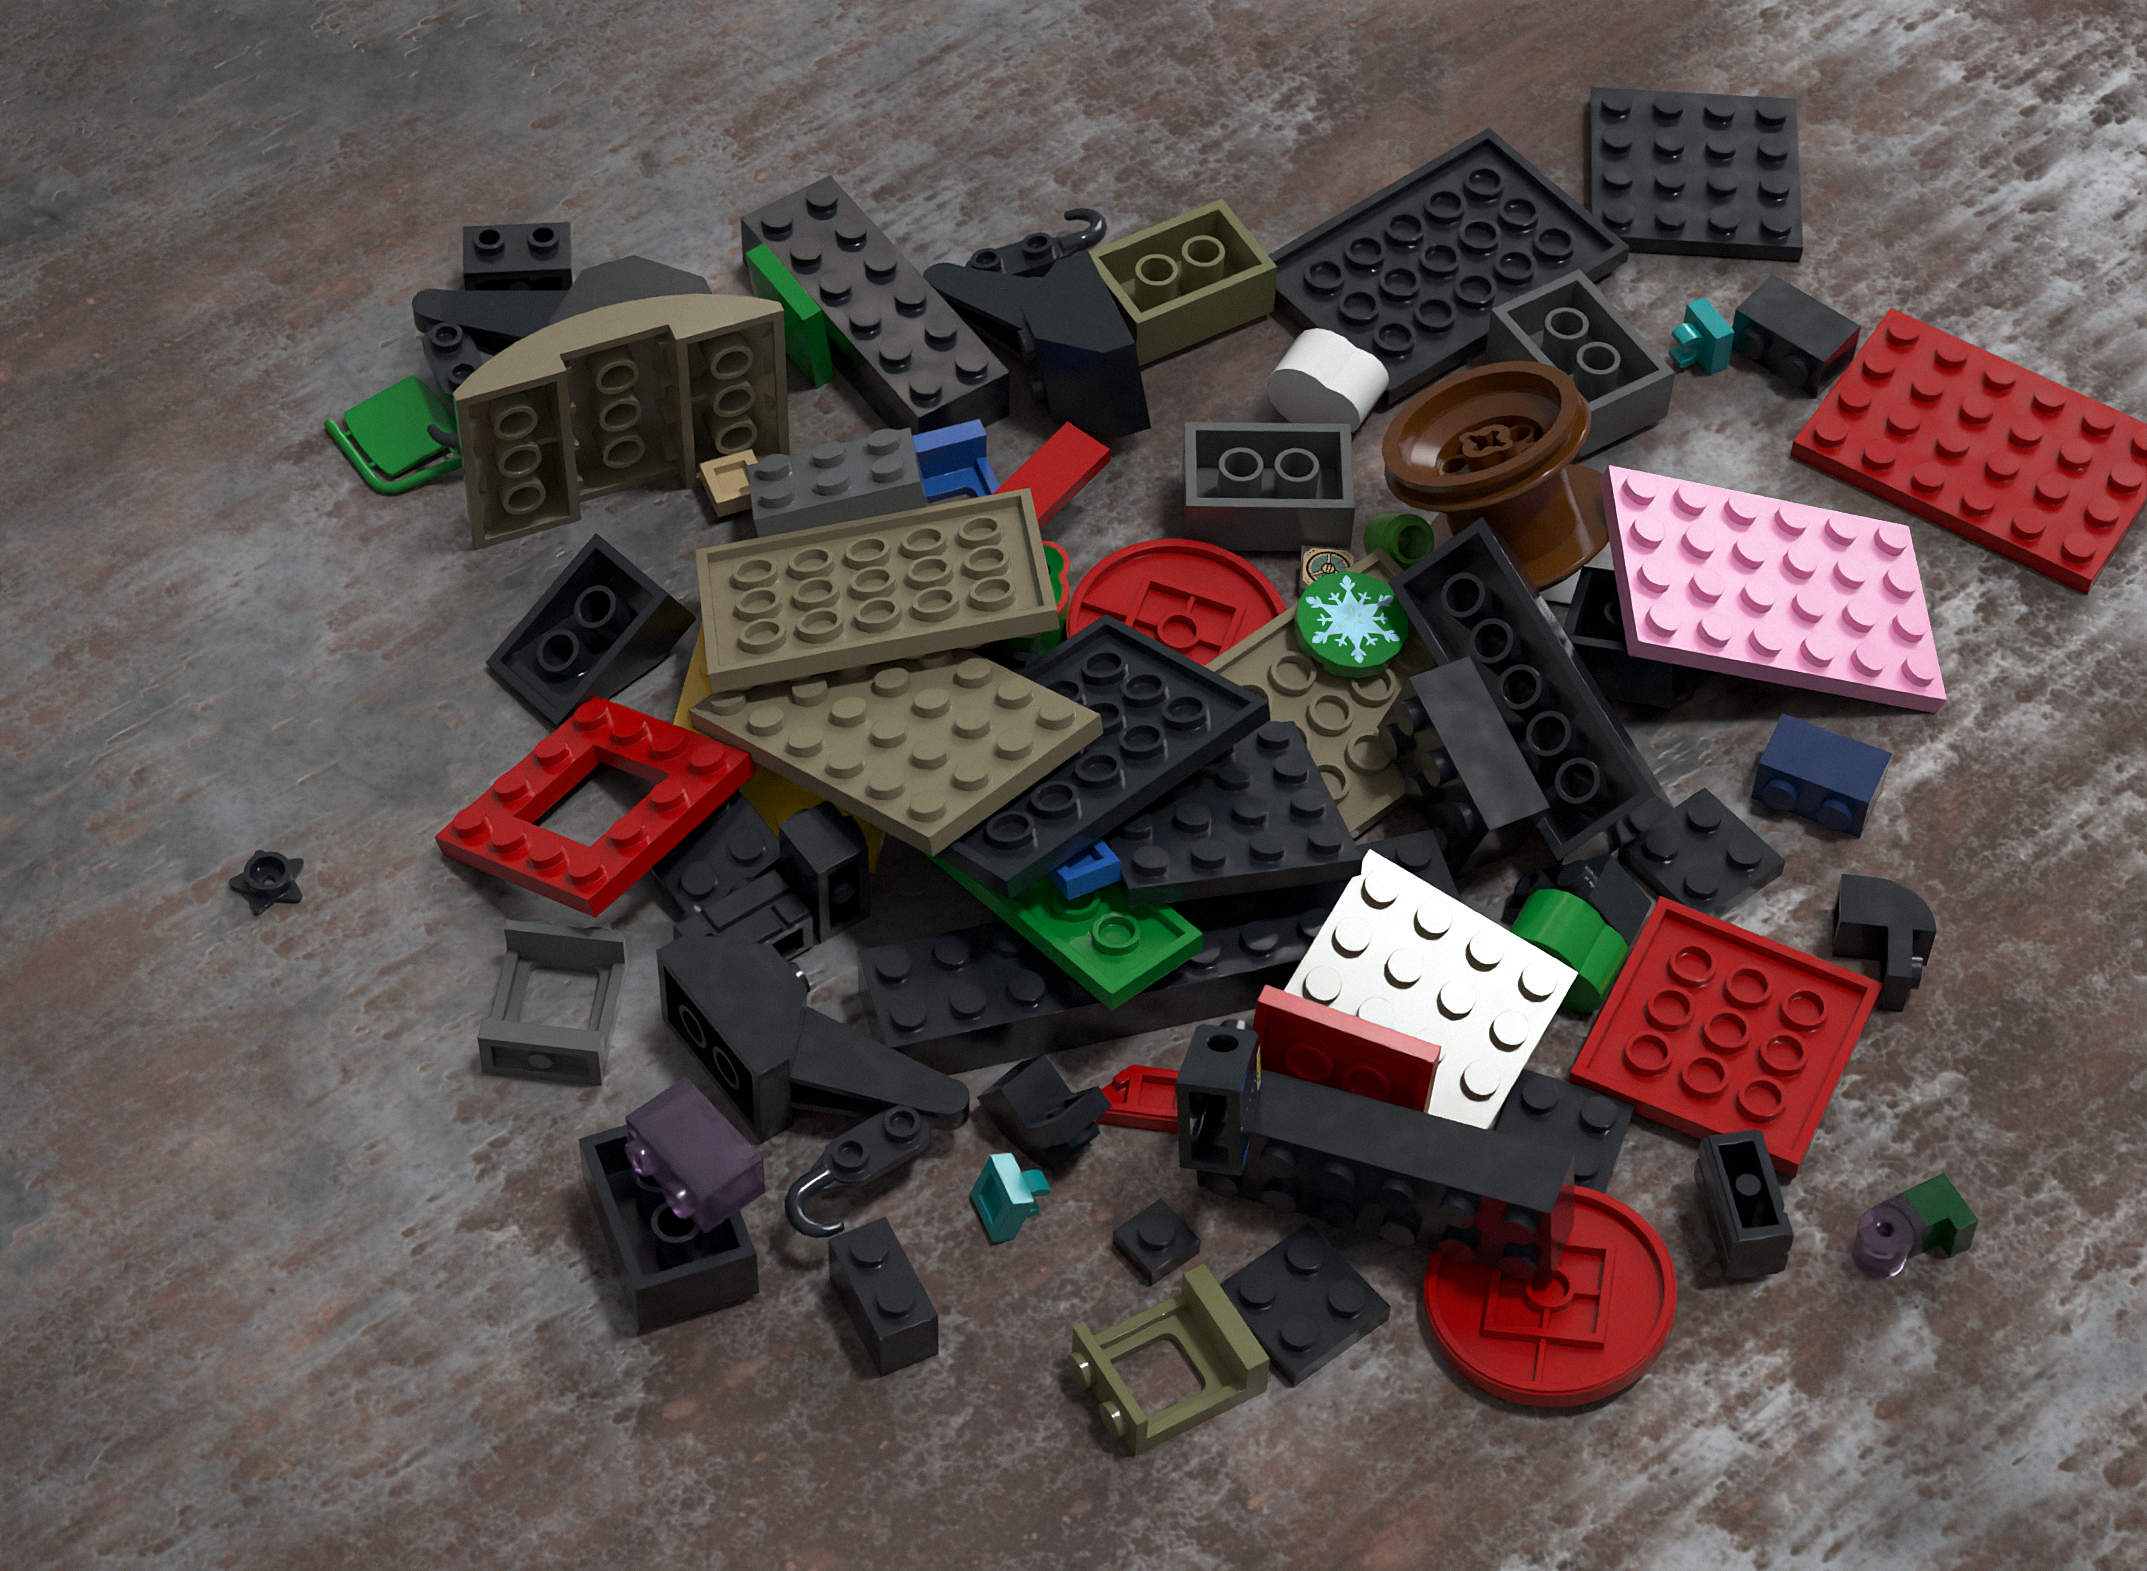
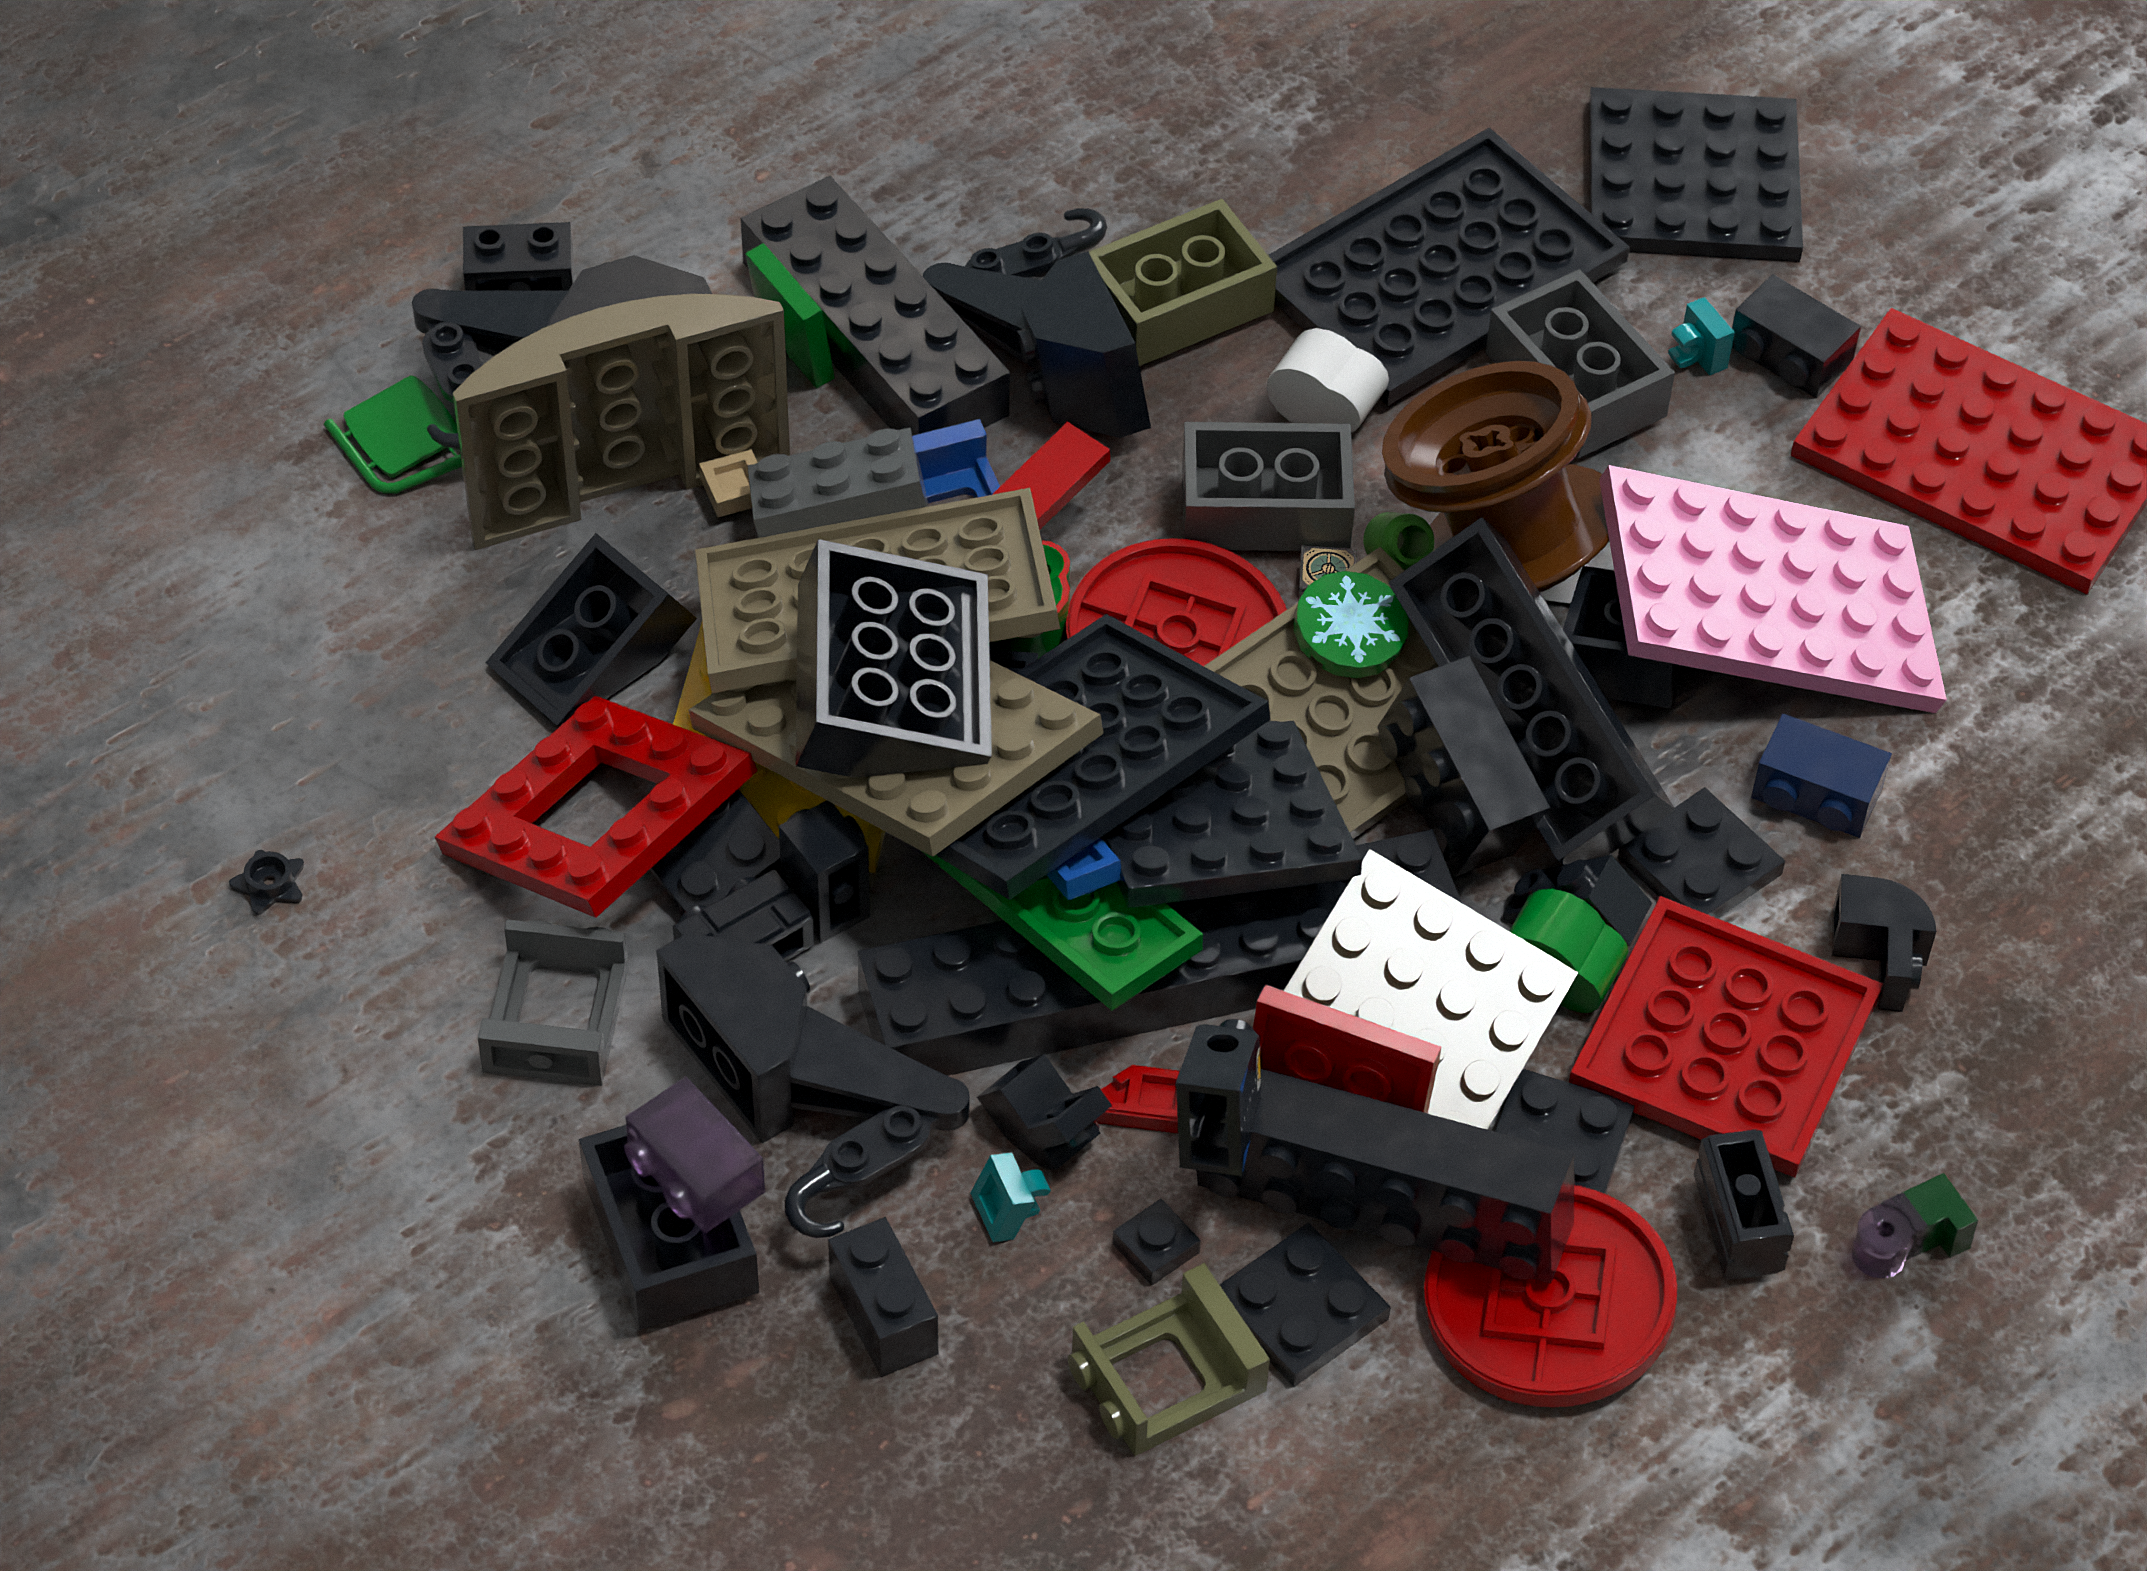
none -> black slope [796,539,992,778]

